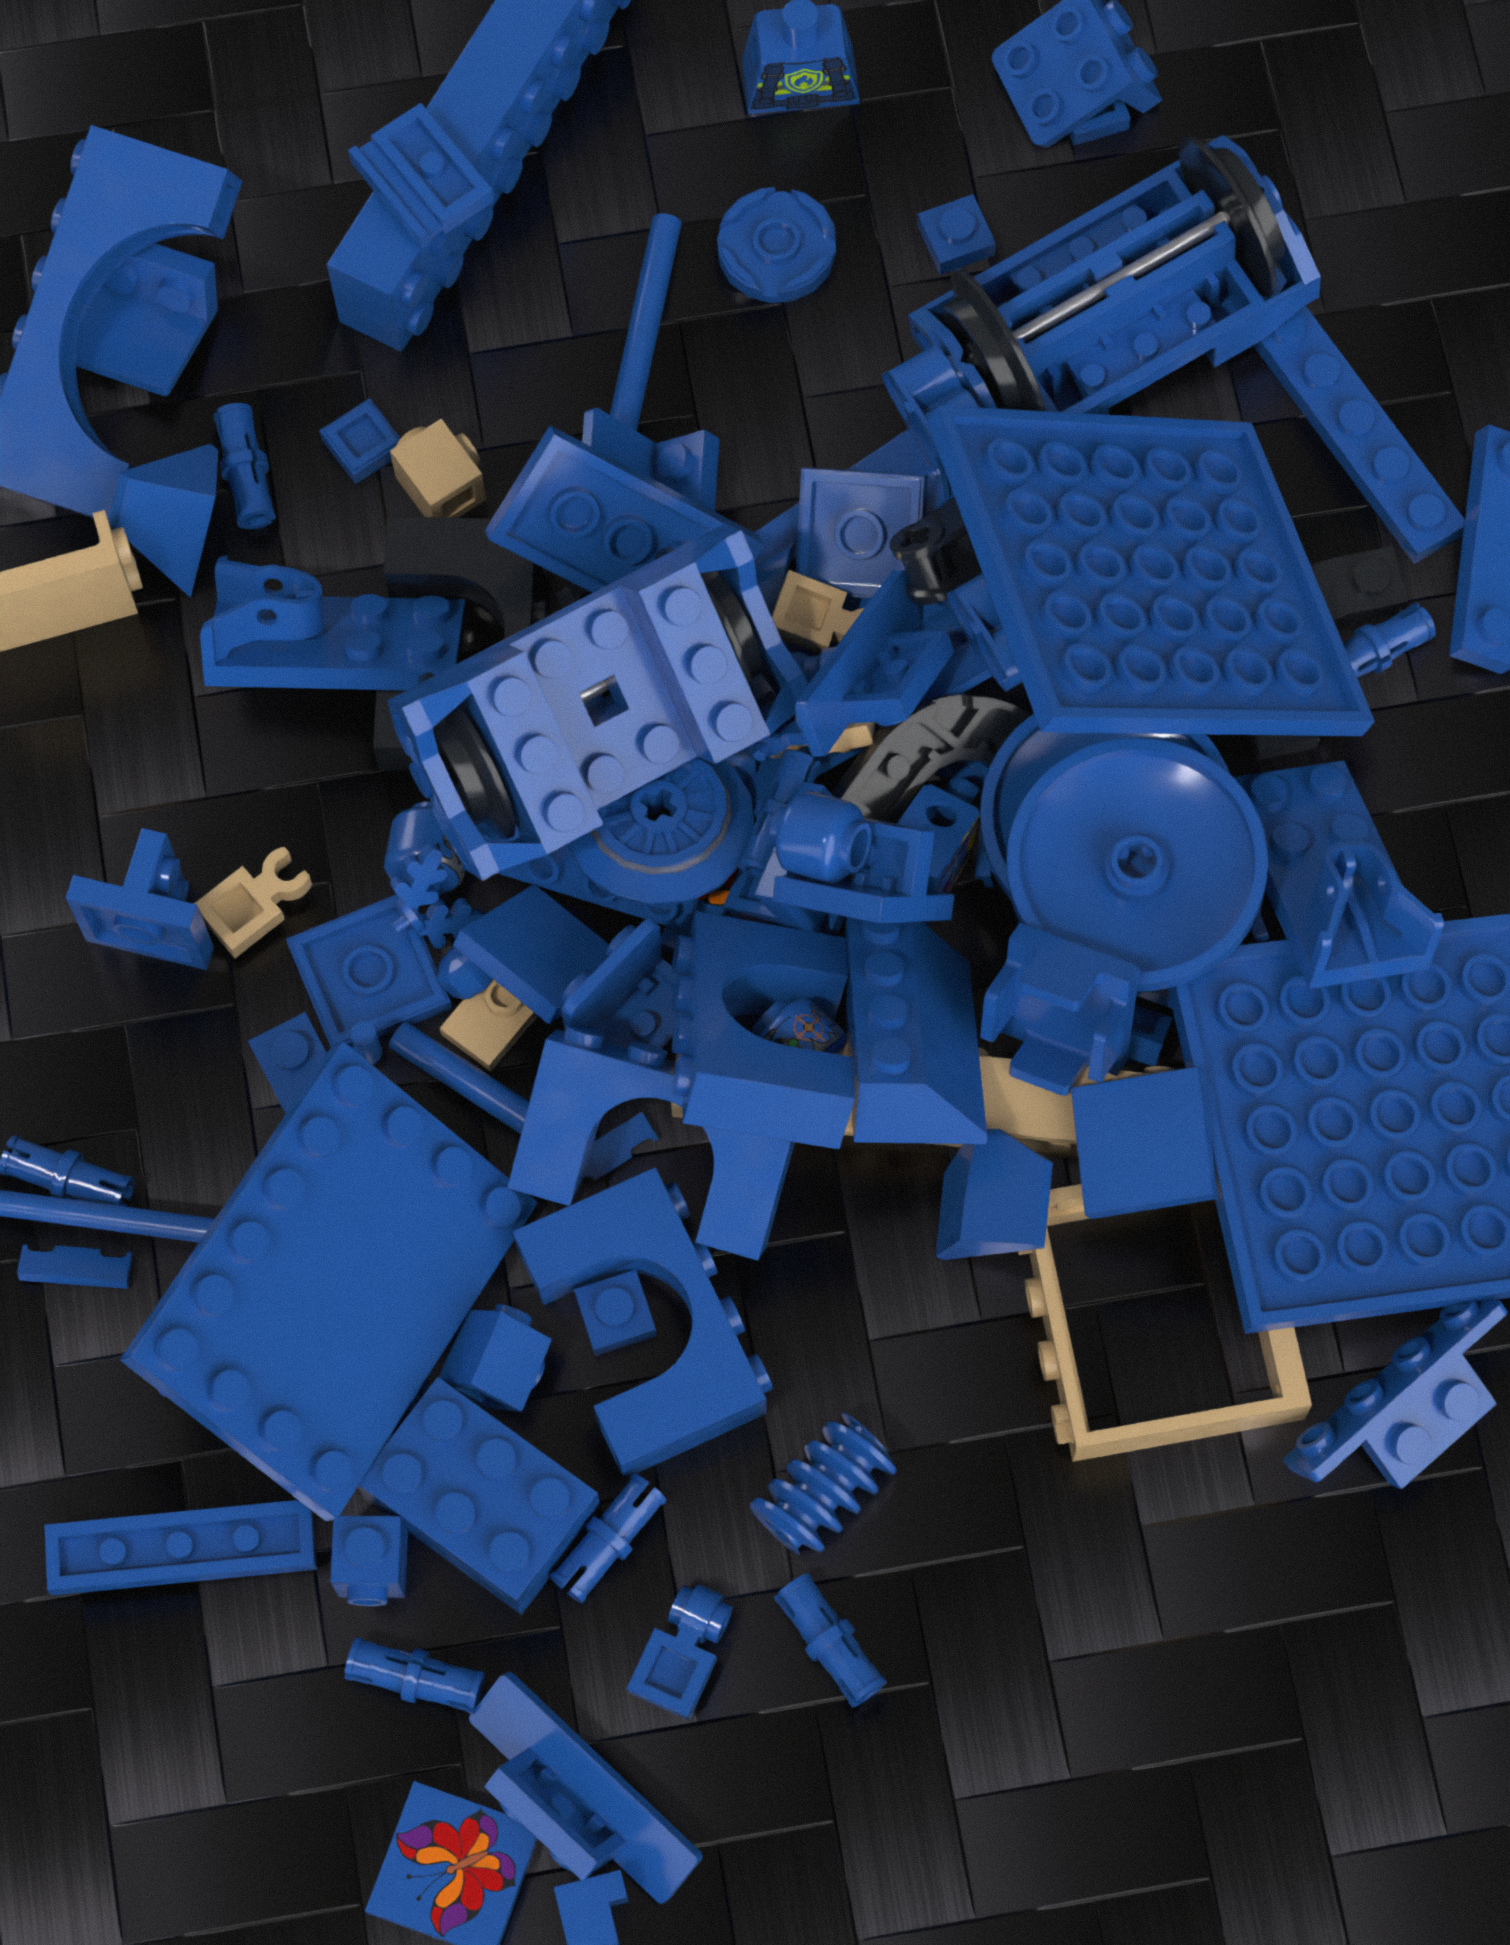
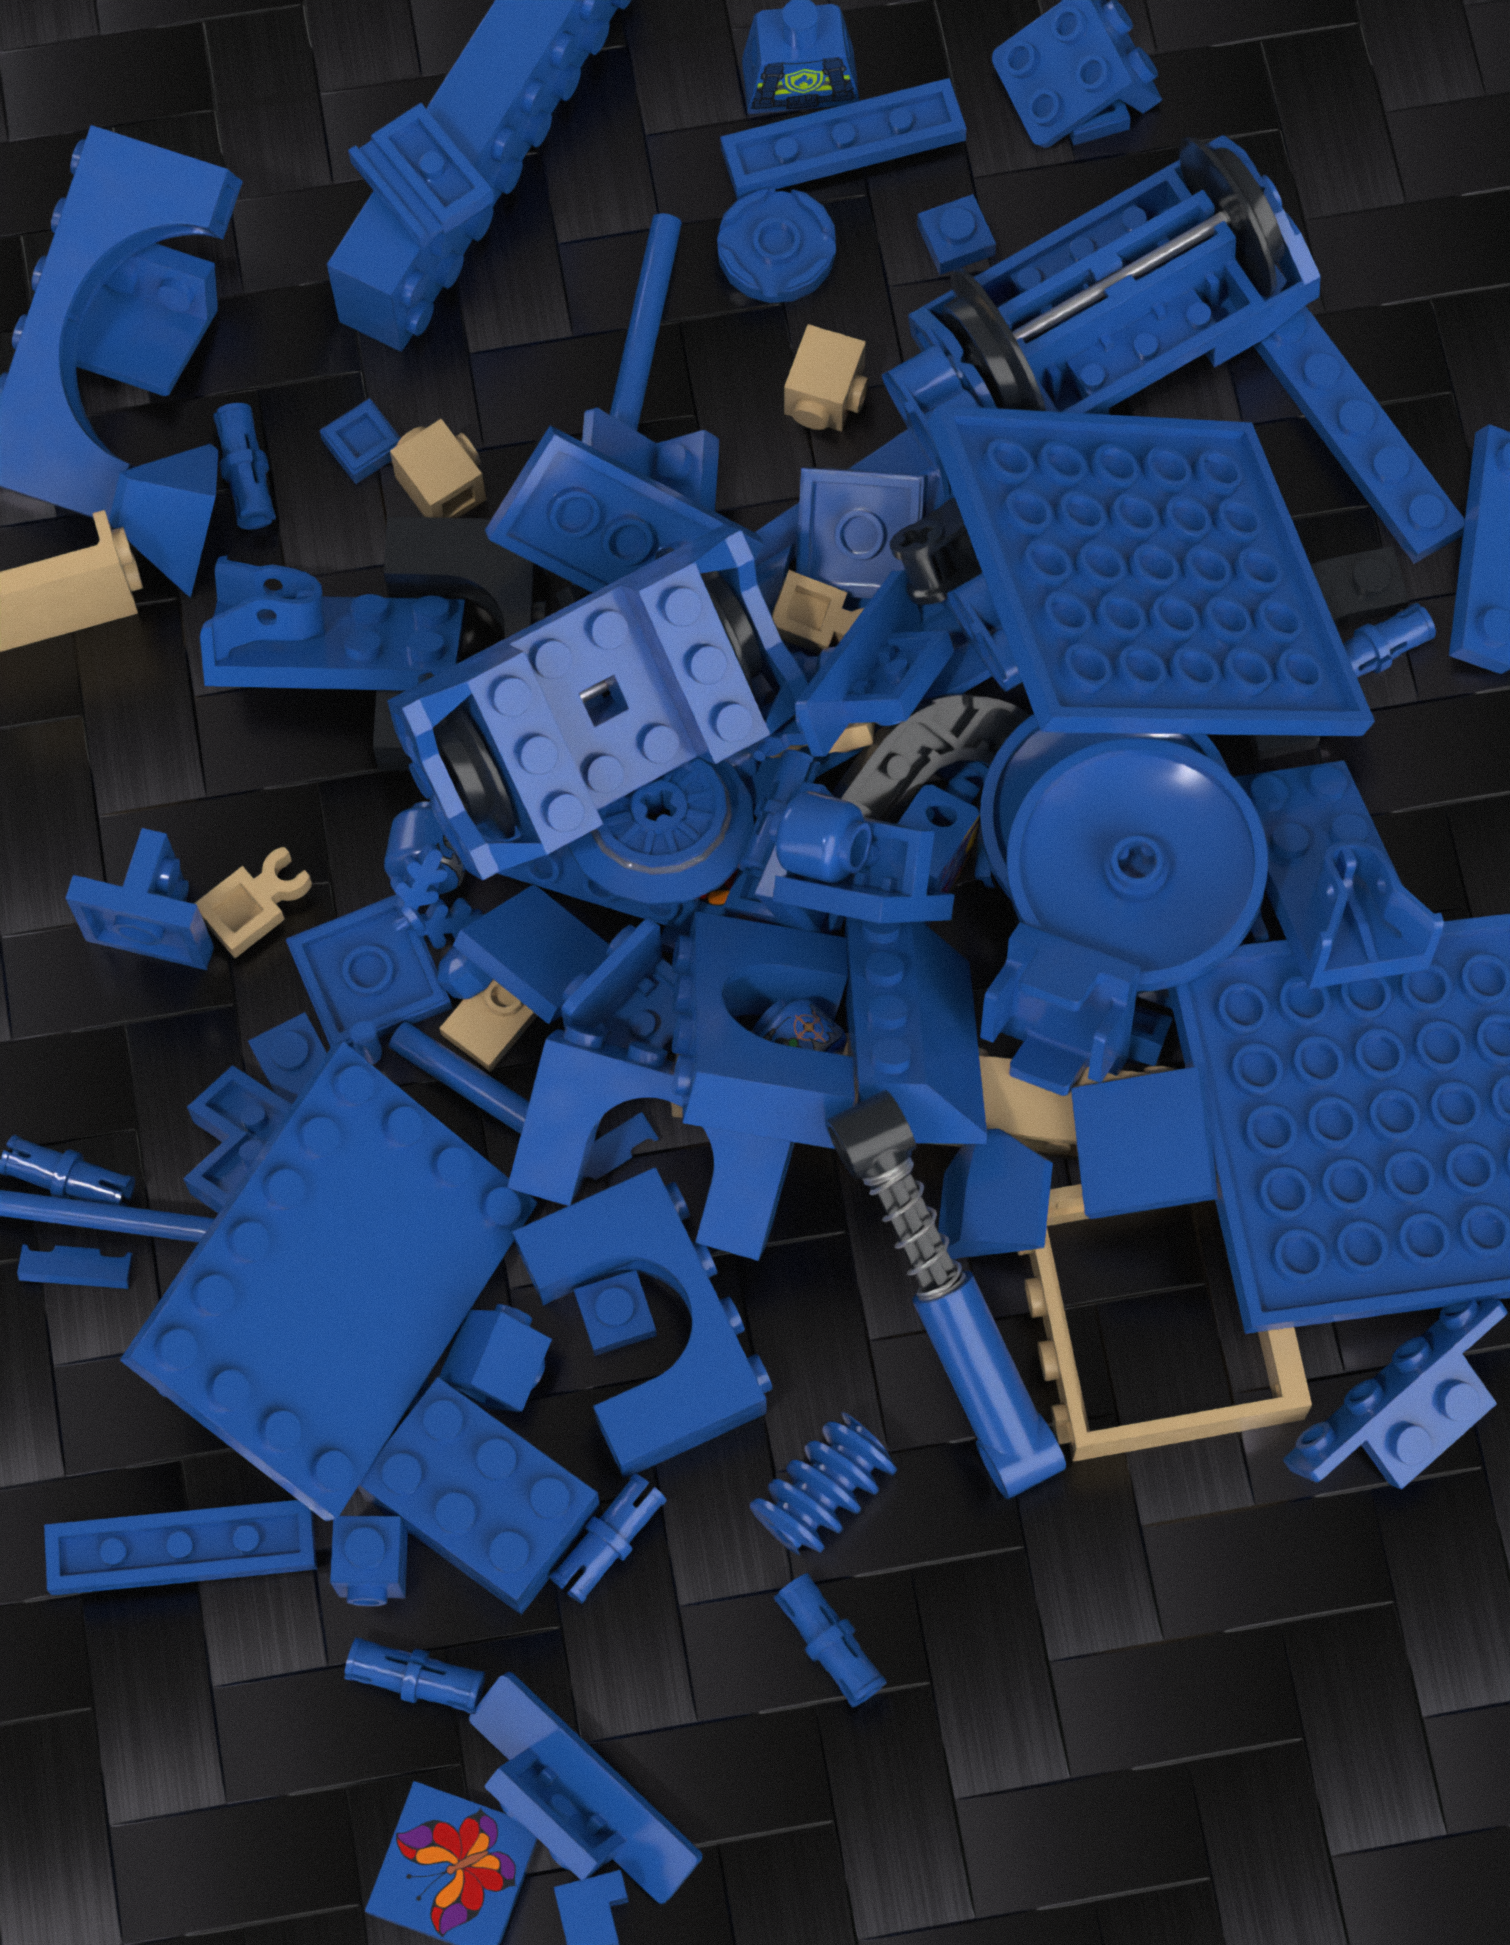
blue plate [626,1584,733,1721] -> none
none -> blue plate [183,1065,292,1214]
none -> blue plate [720,78,967,199]
none -> tan brick [784,324,869,432]
none -> piece [825,1090,1066,1499]

